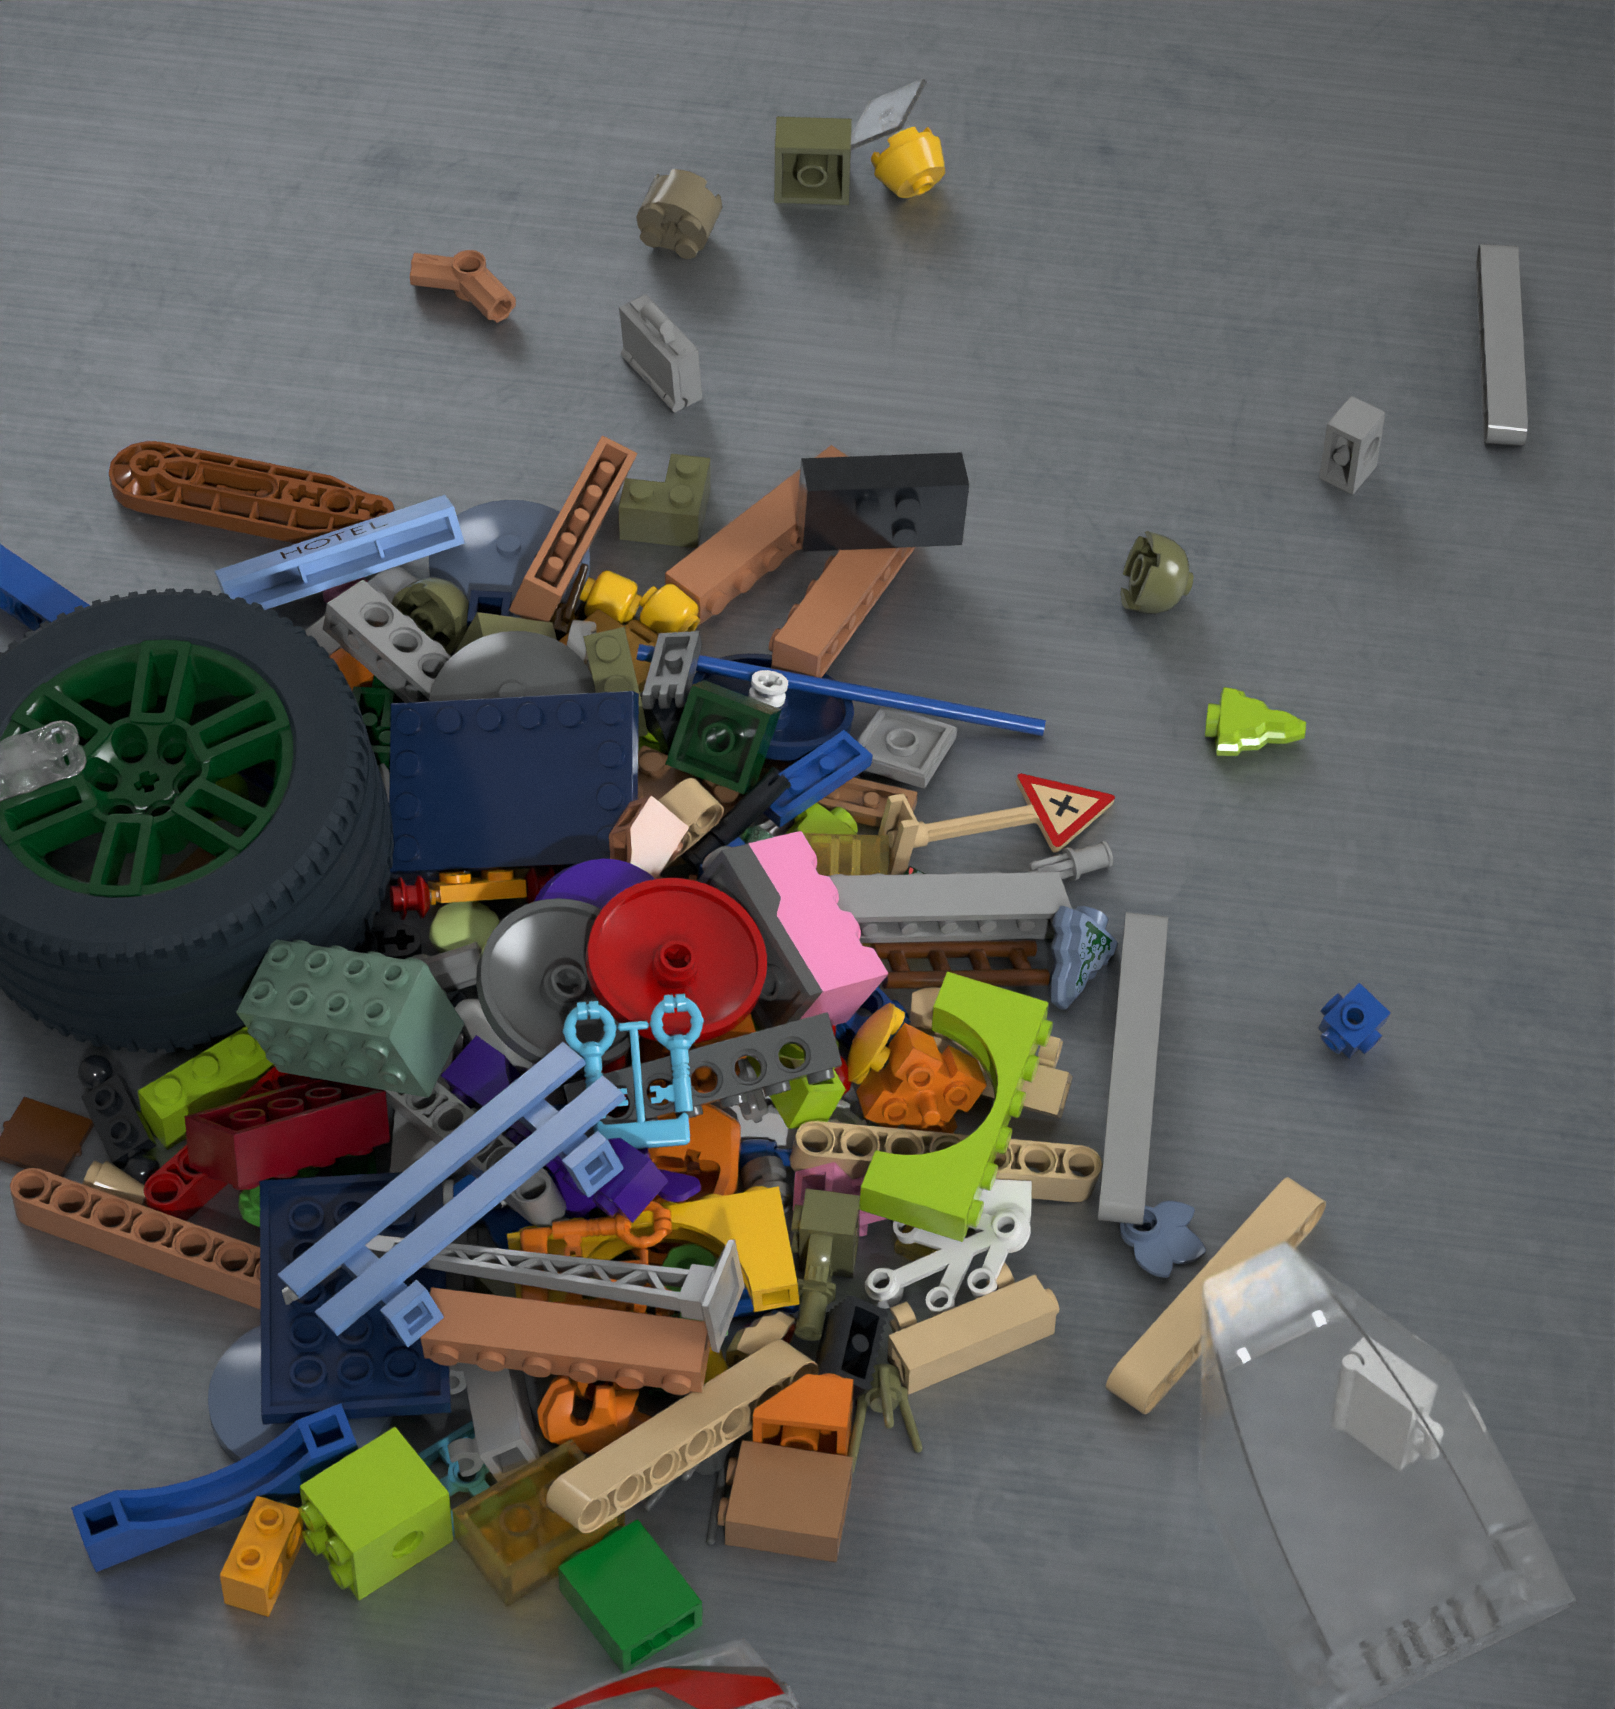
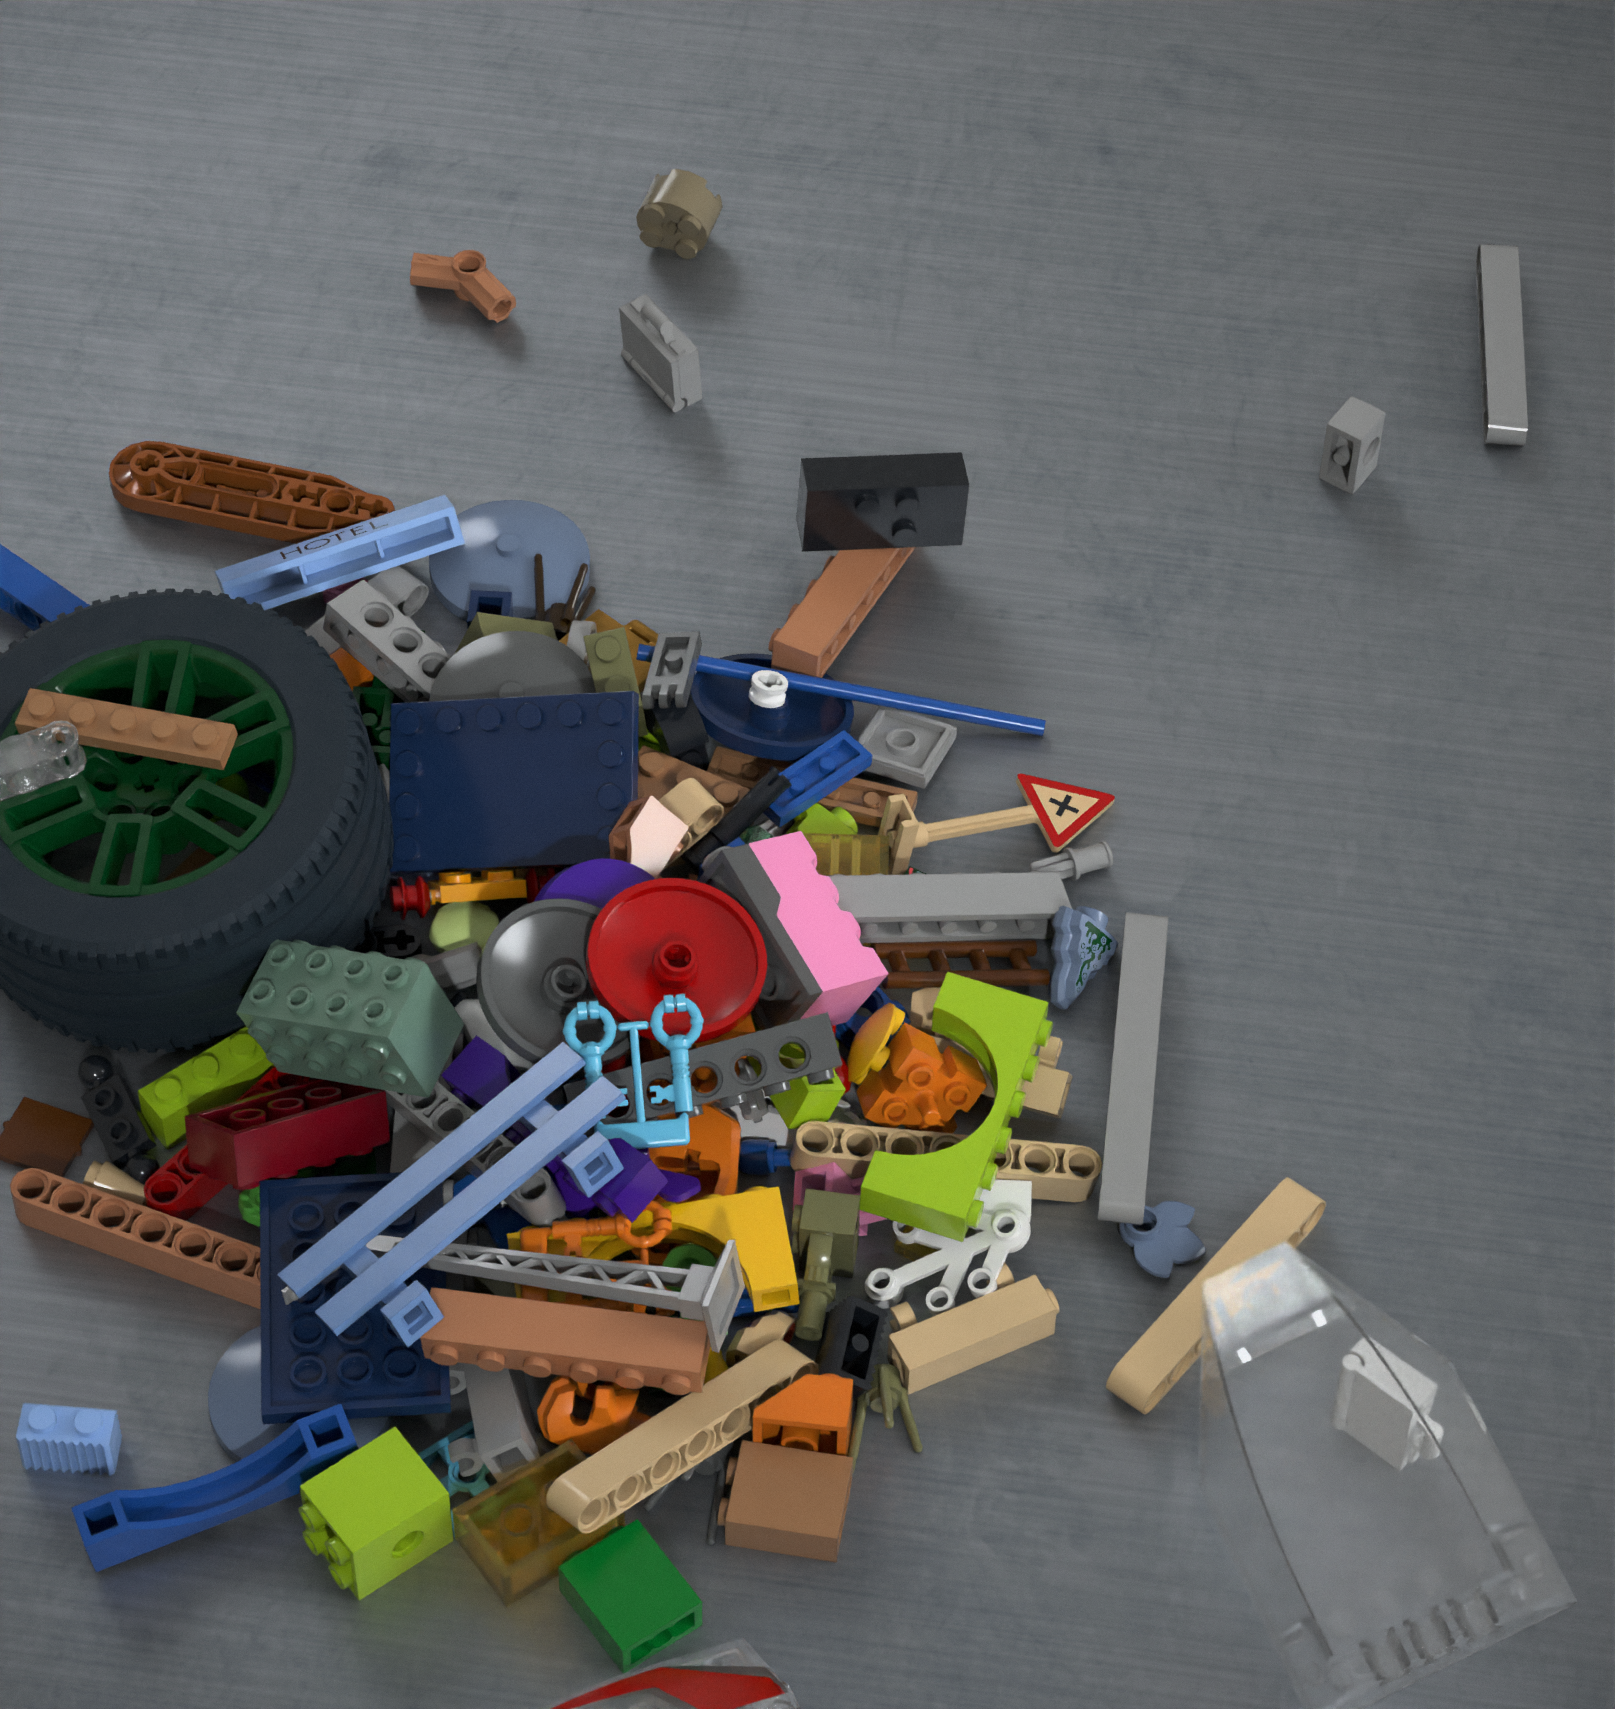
light orange brick [220,1496,304,1617] -> none
olive cylinder [391,577,469,655] -> none
nougat brick [509,435,638,622] -> none
yellow head [579,570,643,625] -> none
olive brick [619,454,711,548] -> none
yellow head [639,584,700,634] -> none
nougat brick [665,445,848,625] -> none
dark green brick [665,680,782,794] -> none
light grey wheel [741,1156,793,1213] -> none
olive brick [774,116,852,205] -> none
clear piece [851,78,927,150] -> none
yellow cone [871,127,945,198] -> none
olive cylinder [1120,531,1194,614] -> none
lime rock [1205,687,1306,756] -> none
blue brick [1318,983,1391,1059] -> none
none -> medium nougat plate [15,688,238,770]
none -> light blue brick [16,1403,122,1476]

